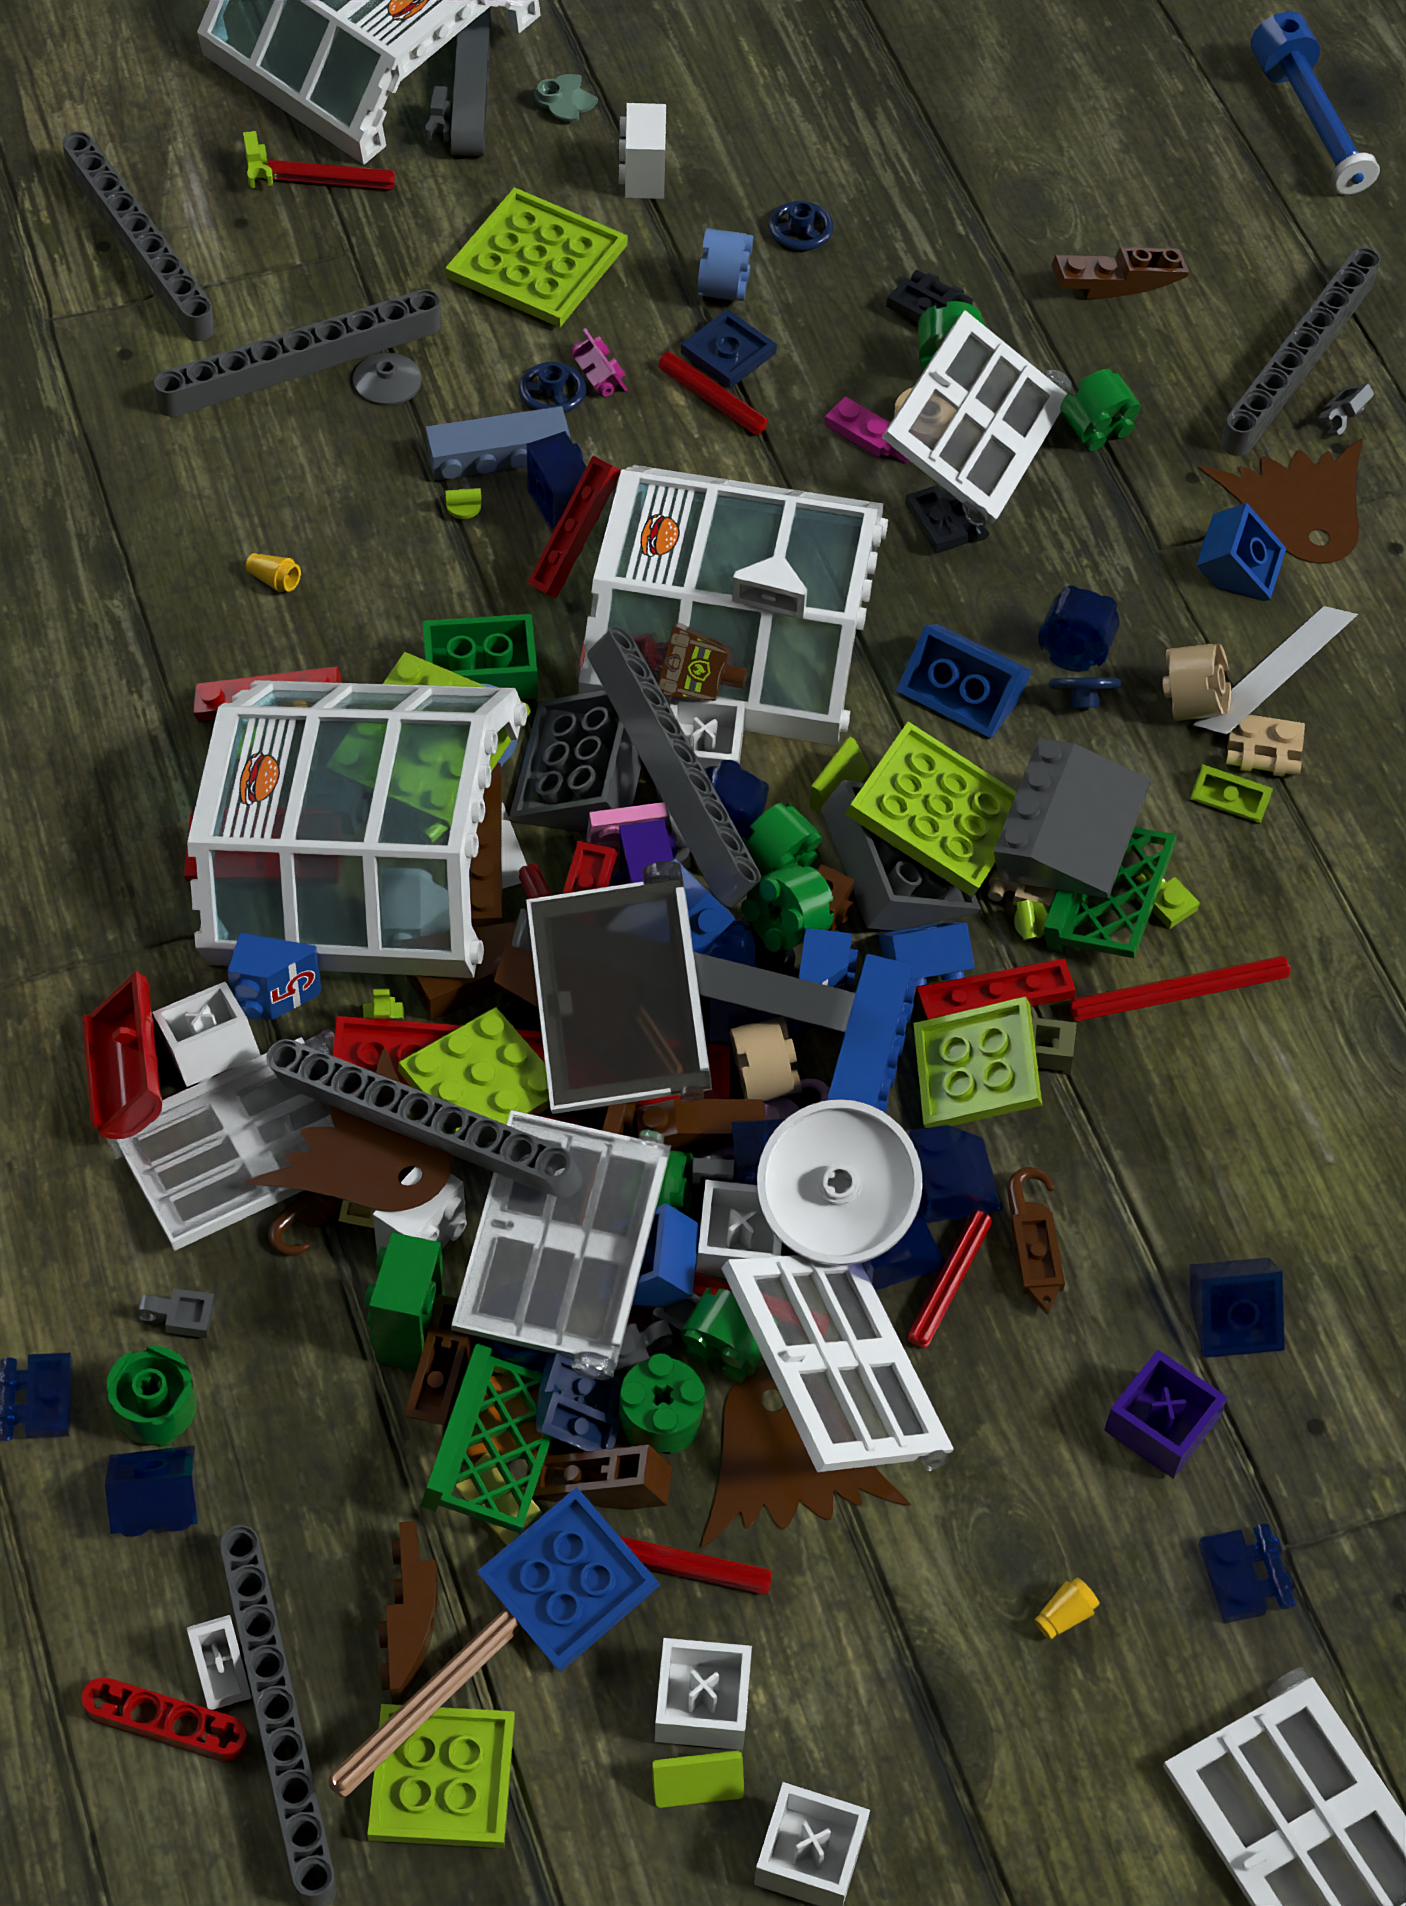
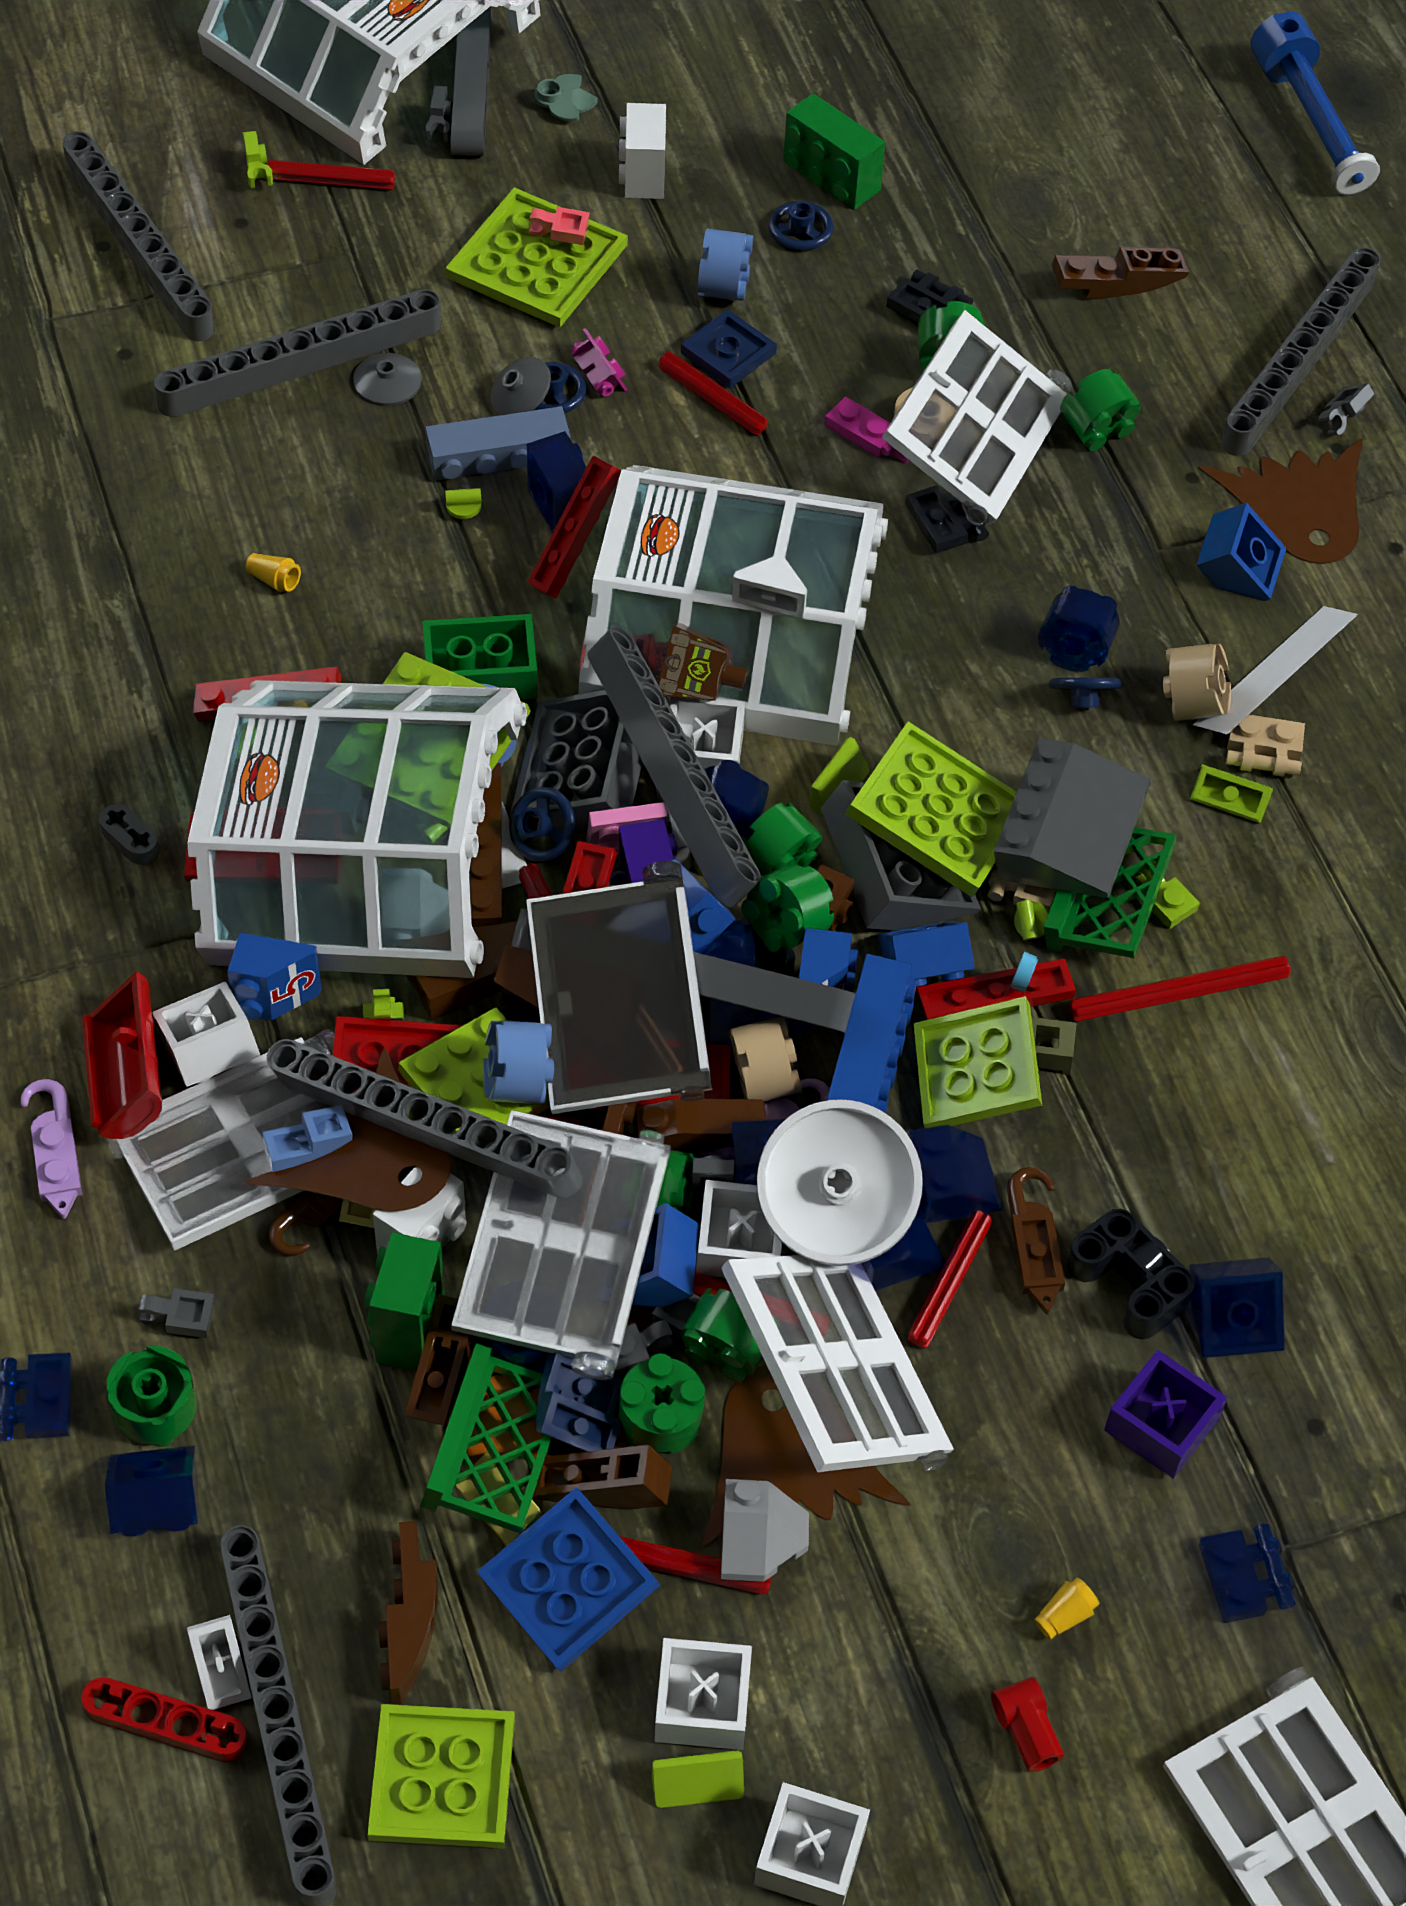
medium nougat axle [328,1610,520,1797] -> none
blue slope [896,624,1032,738] -> none
none -> lavender plate [20,1079,82,1219]
none -> dark grey beam [99,804,160,865]
none -> medium blue slope [263,1105,353,1172]
none -> medium blue brick [483,1021,554,1104]
none -> dark grey dish [490,357,551,415]
none -> dark blue piece [509,787,575,862]
none -> coral plate [529,207,590,245]
none -> light grey slope [721,1479,809,1582]
none -> green brick [783,93,885,210]
none -> red piece [991,1676,1064,1772]
none -> medium azure tile [1010,952,1038,993]
none -> black beam [1067,1208,1195,1339]

